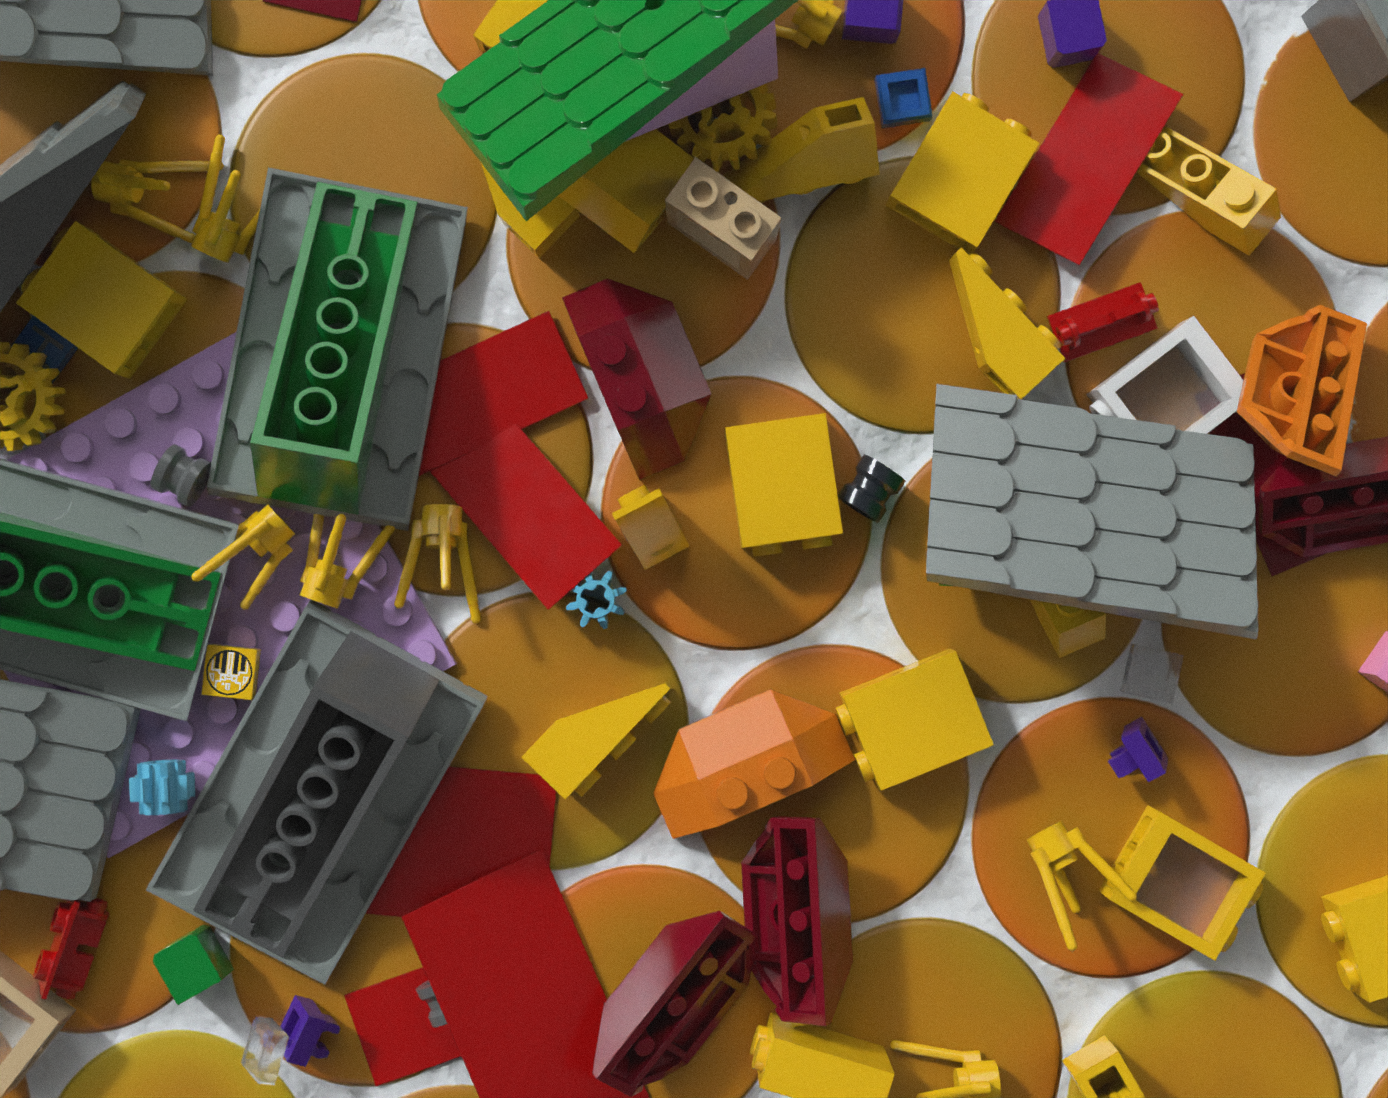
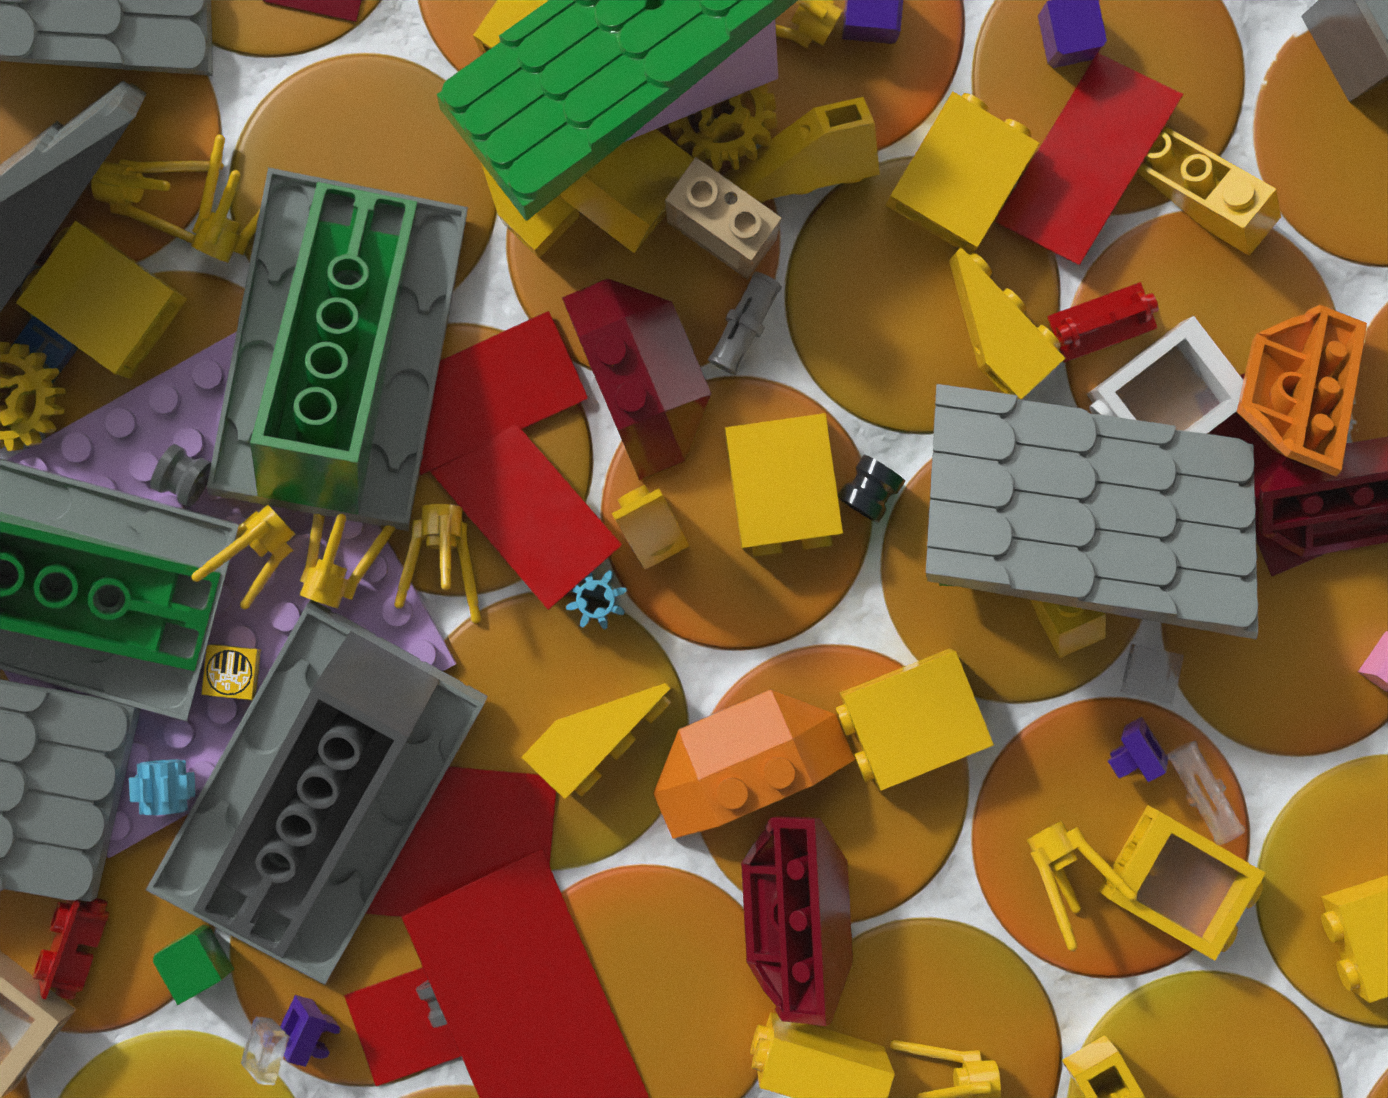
dark red wedge [592,910,757,1097] -> none
blue tile [874,68,933,128] -> none
none -> light grey pin [708,272,782,375]
none -> clear pin [1167,741,1245,845]

